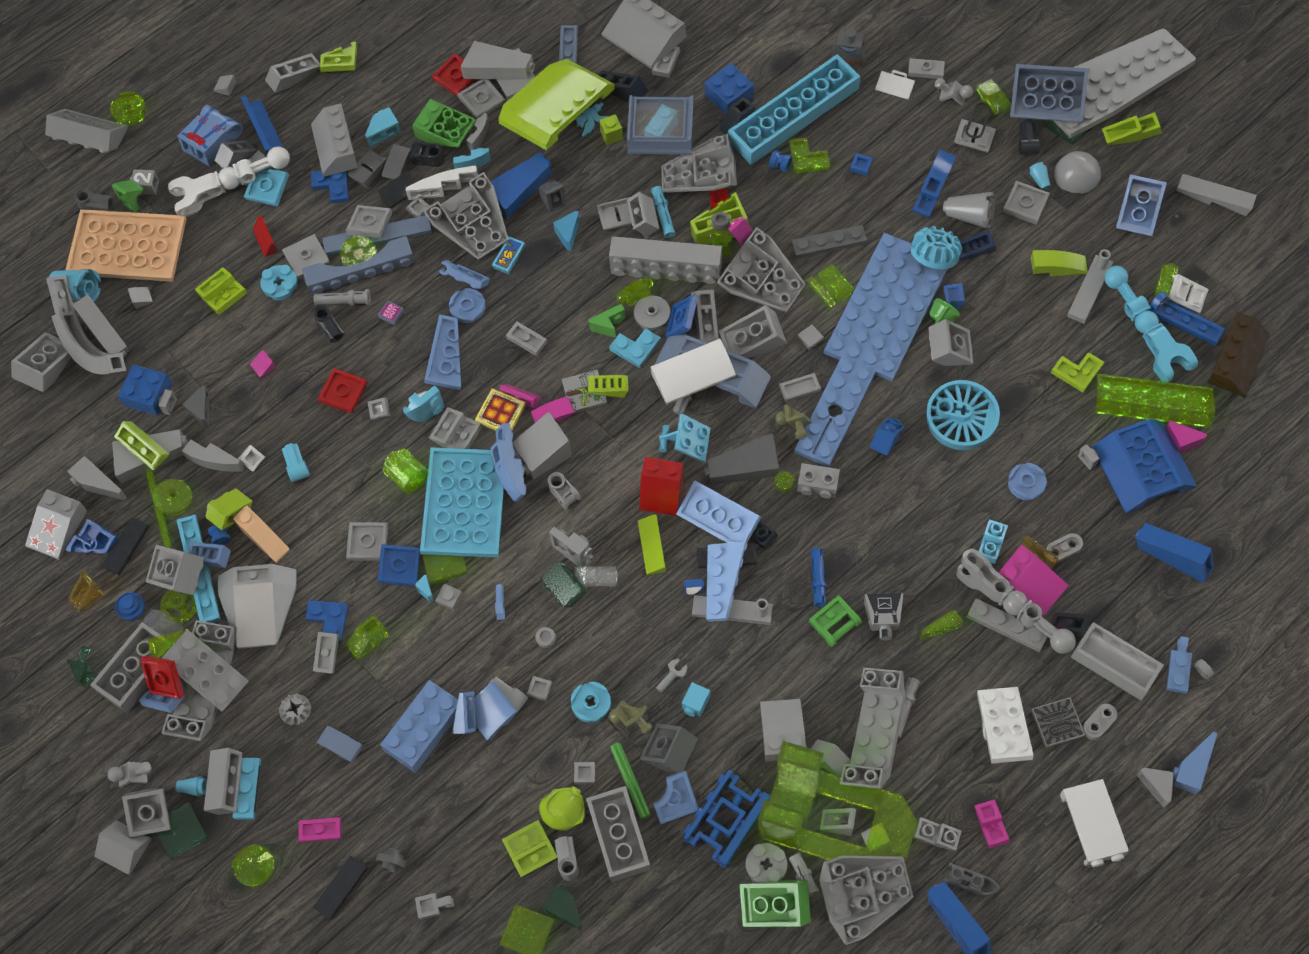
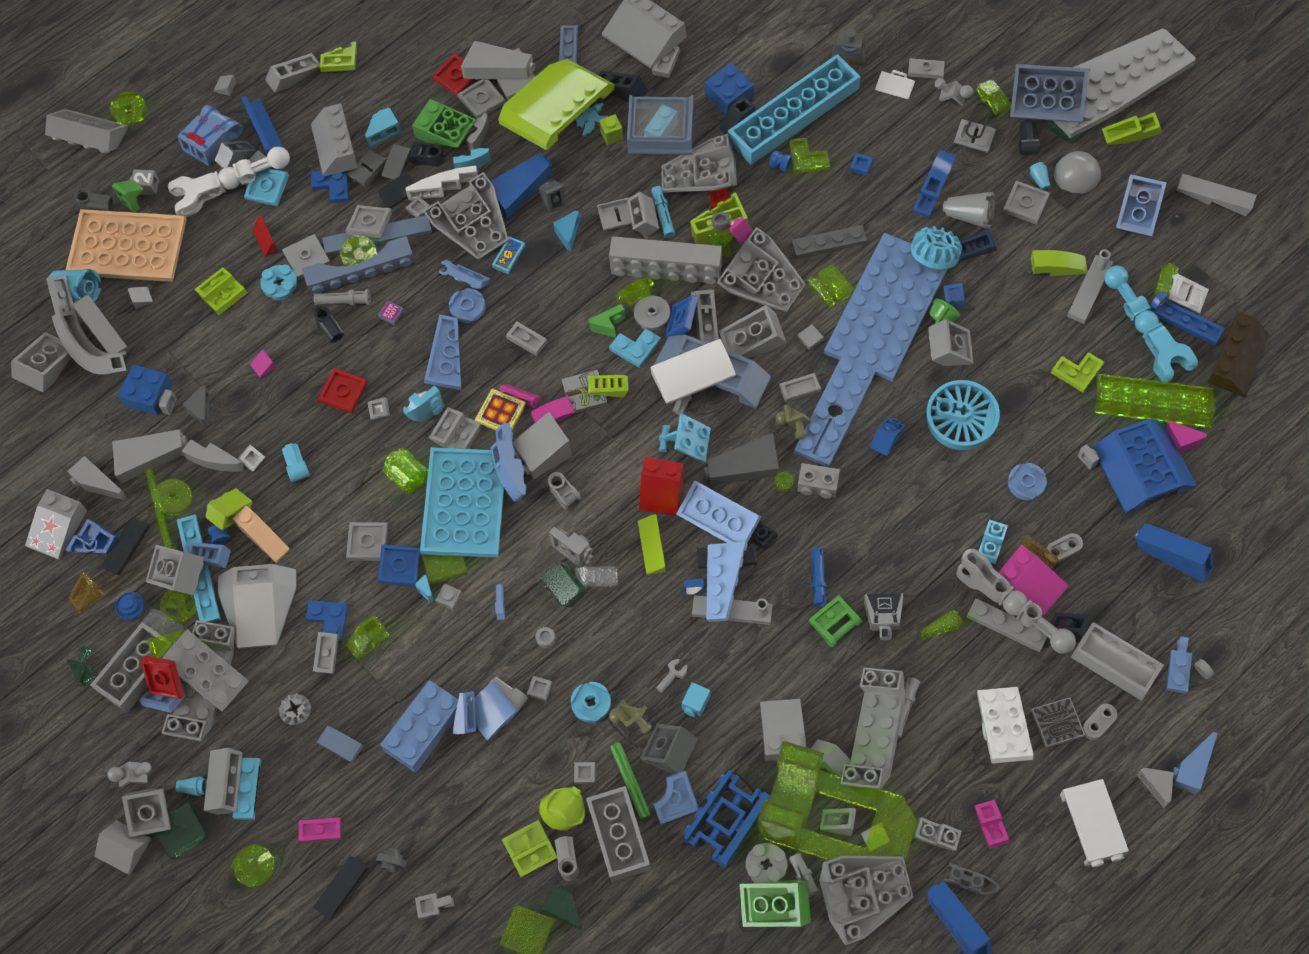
lime slope [114,421,169,470] -> none

